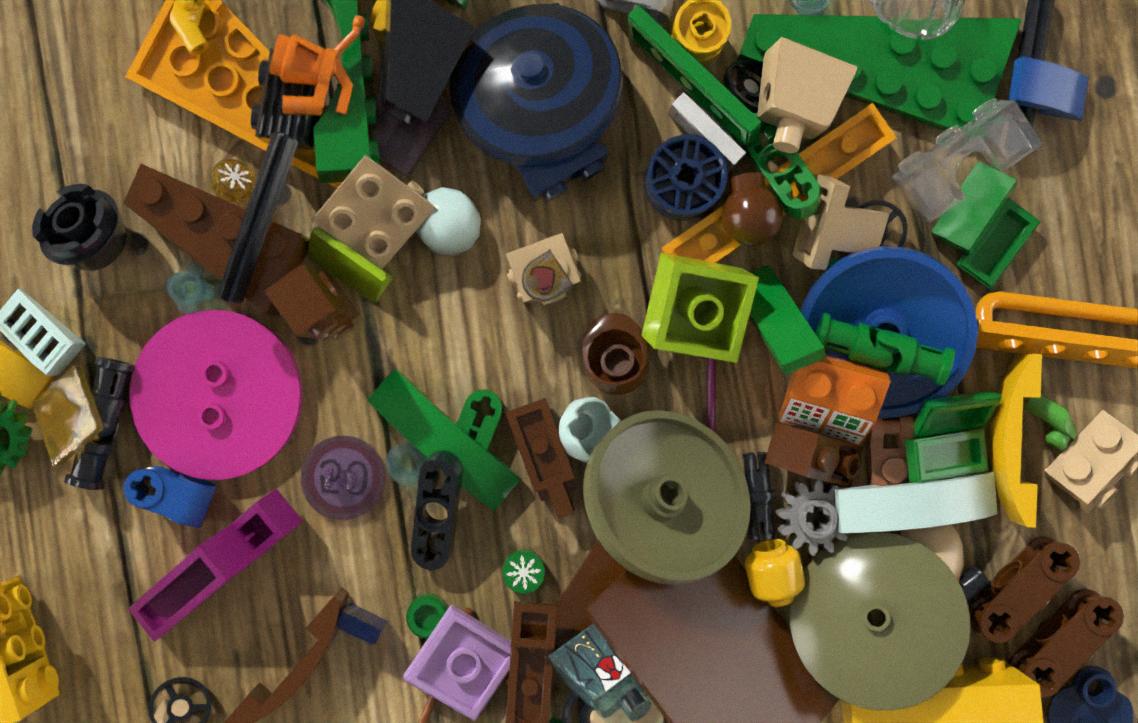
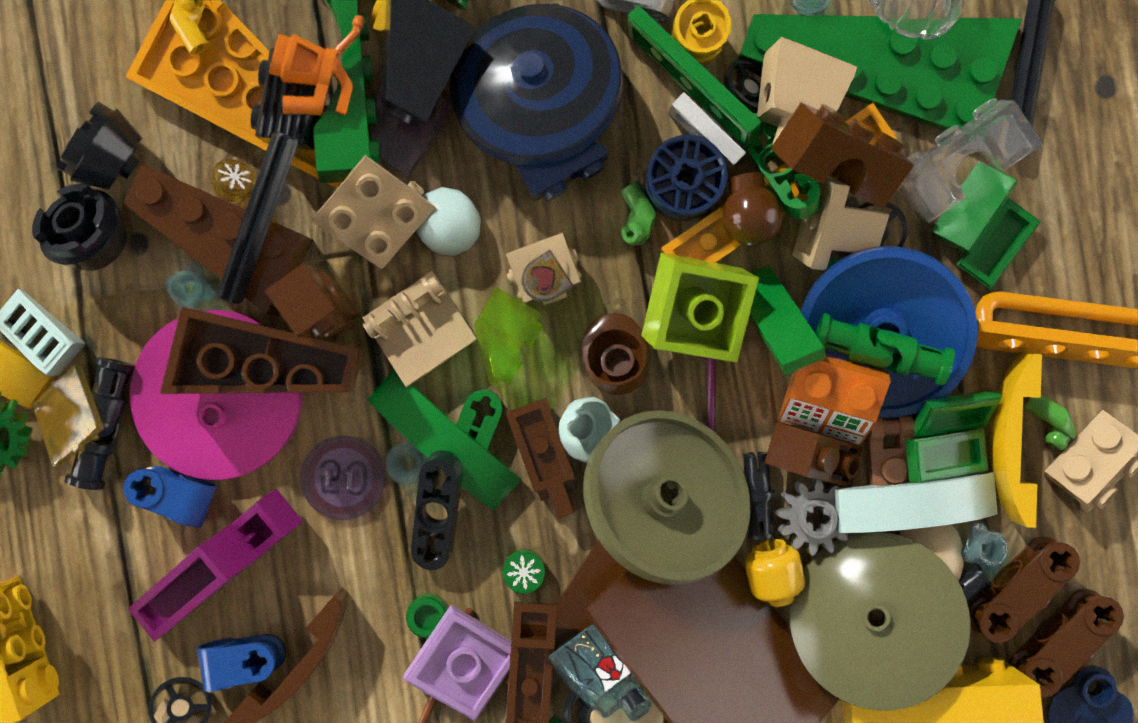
lime slope [307,226,393,303] -> none
clear blue tile [336,603,388,645] -> none
blue slope [1008,56,1089,121] -> none
none -> black cone [56,101,143,190]
none -> reddish brown wedge [160,306,364,394]
none -> blue piece [197,634,286,692]
none -> tan hinge [362,271,477,387]
none -> clear neon green slope [474,287,544,388]
none -> bright green arm [620,181,657,246]
none -> reddish brown arch [771,102,914,208]
none -> clear light blue plate [961,523,1007,573]

